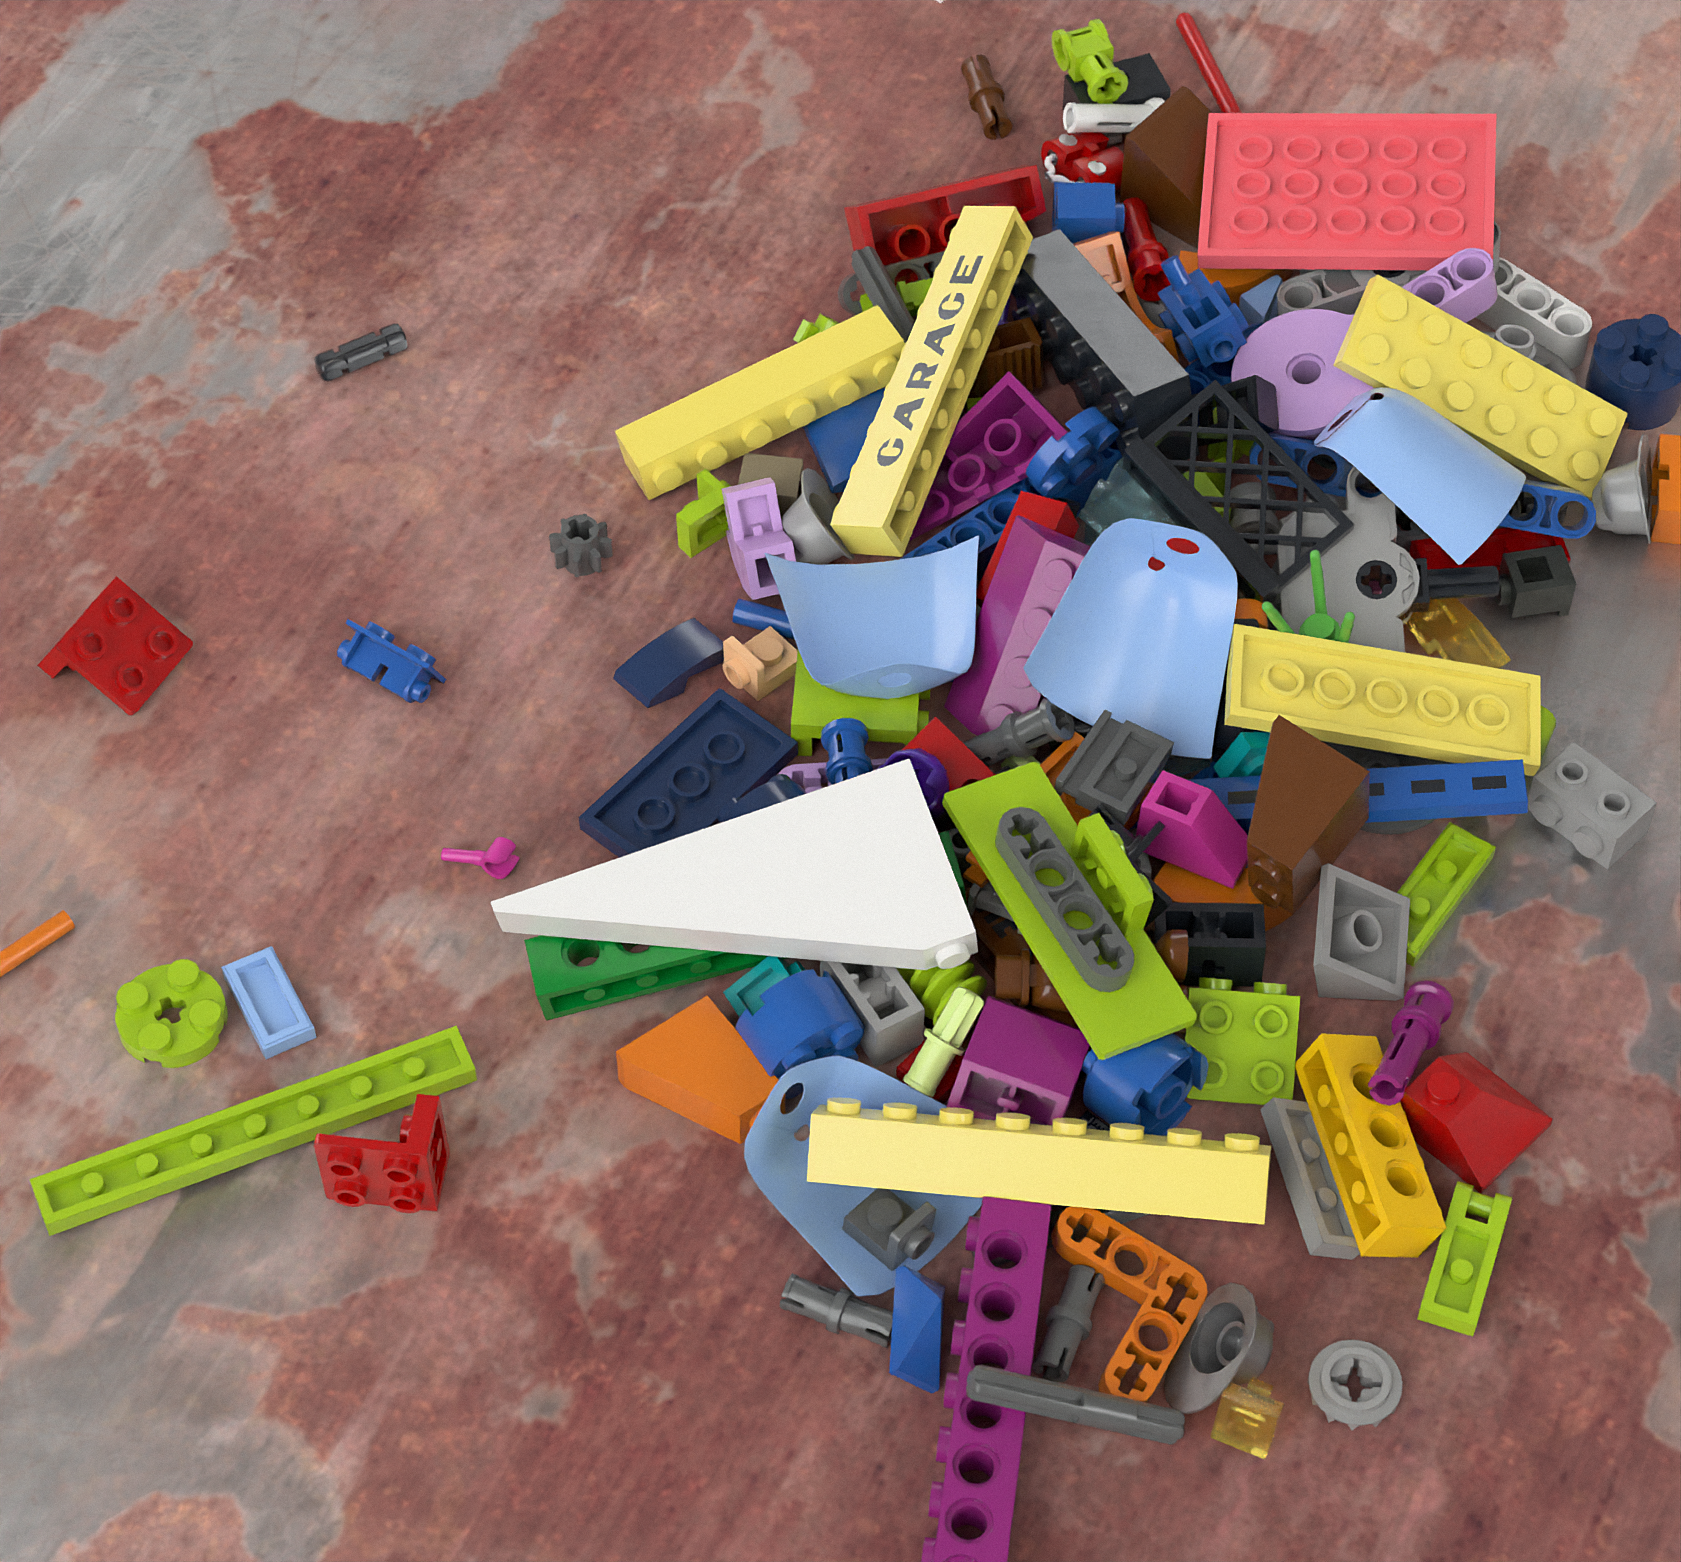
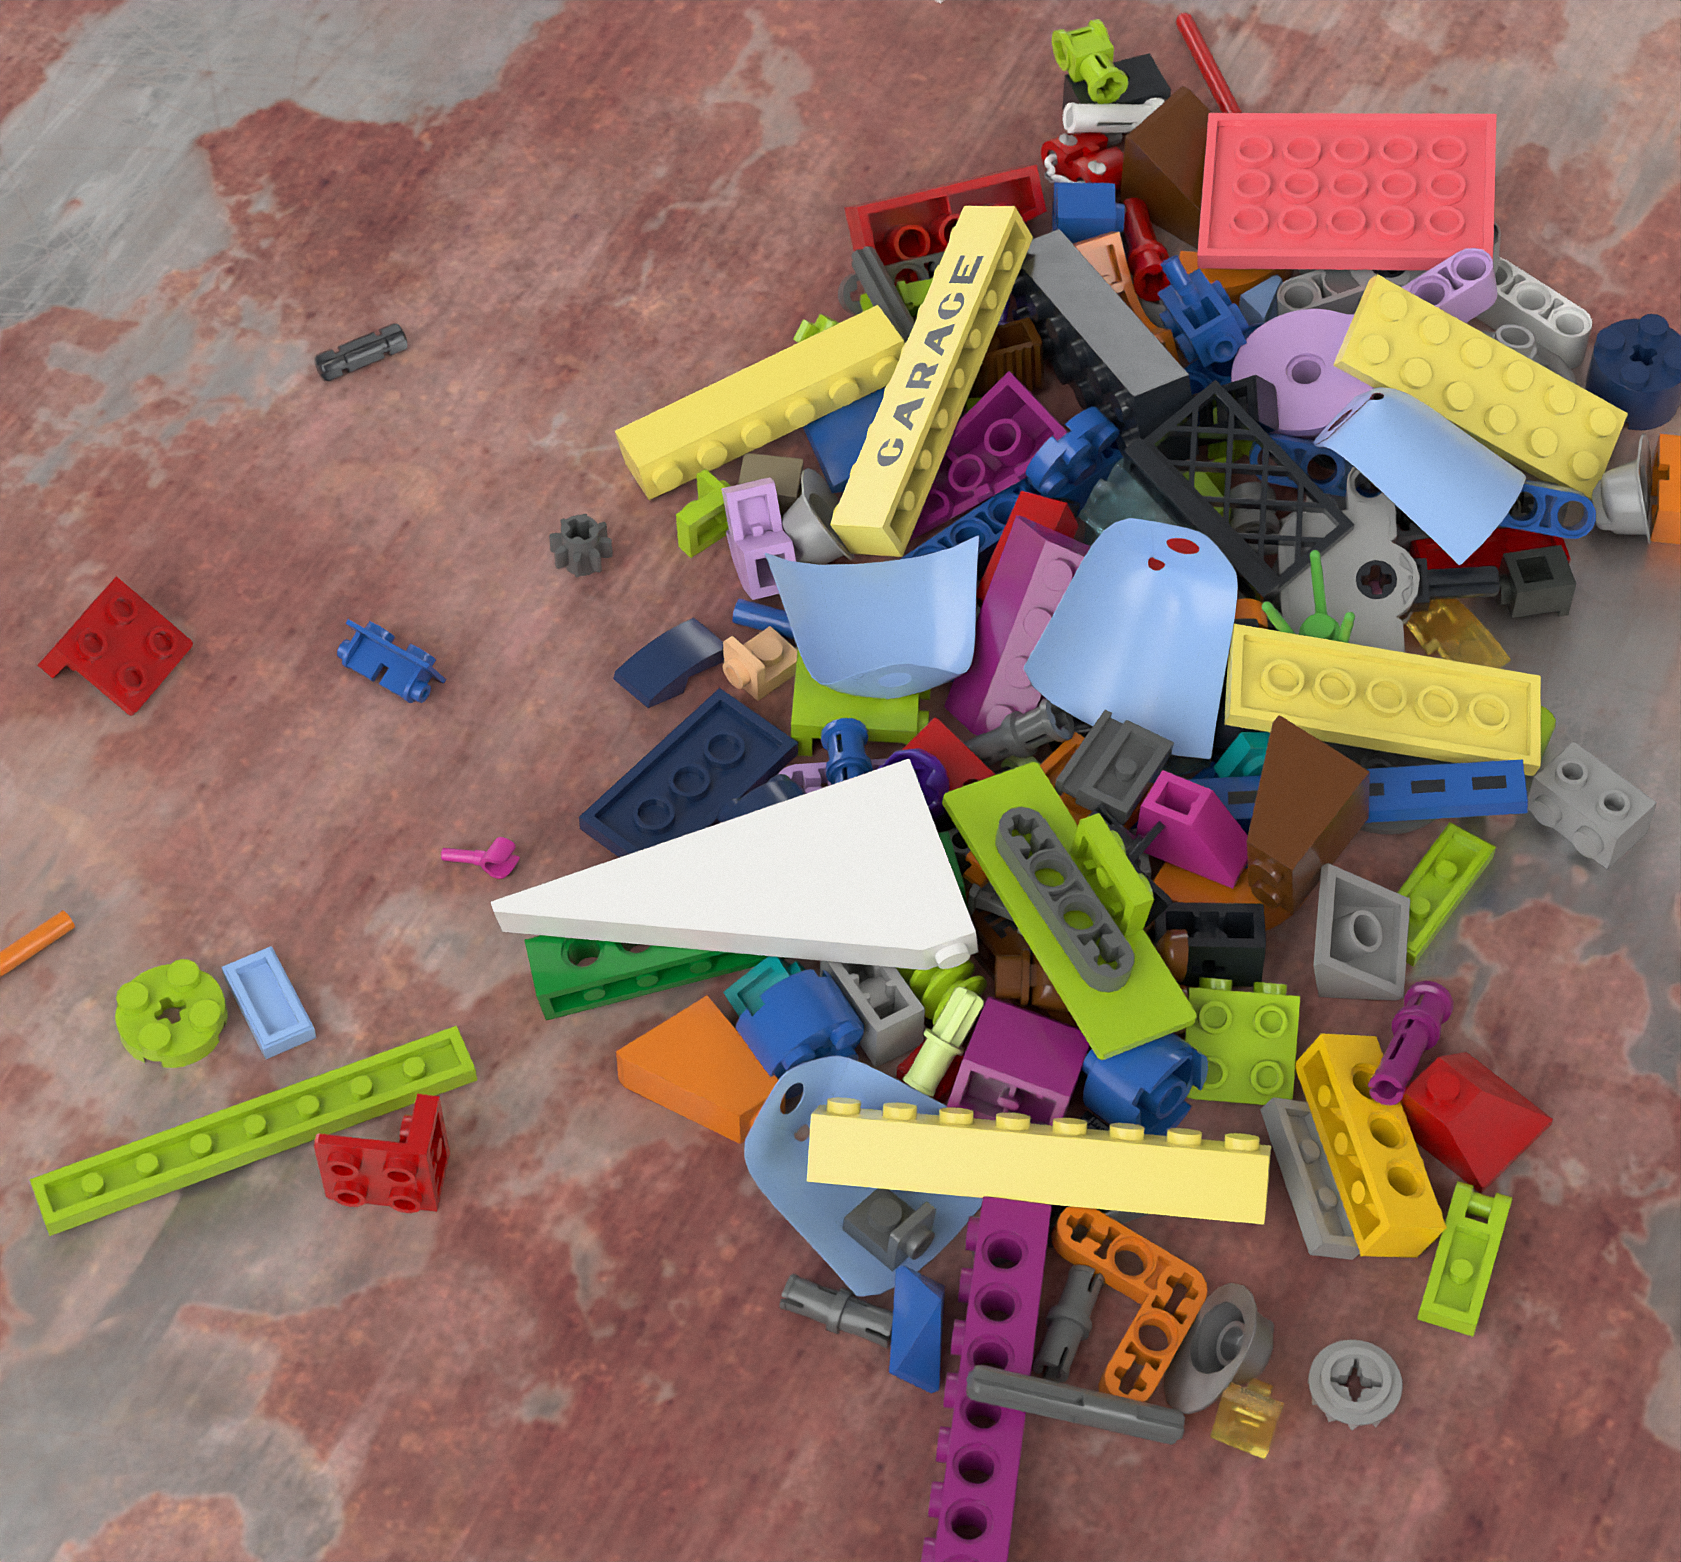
reddish brown pin [961,55,1012,140] -> none

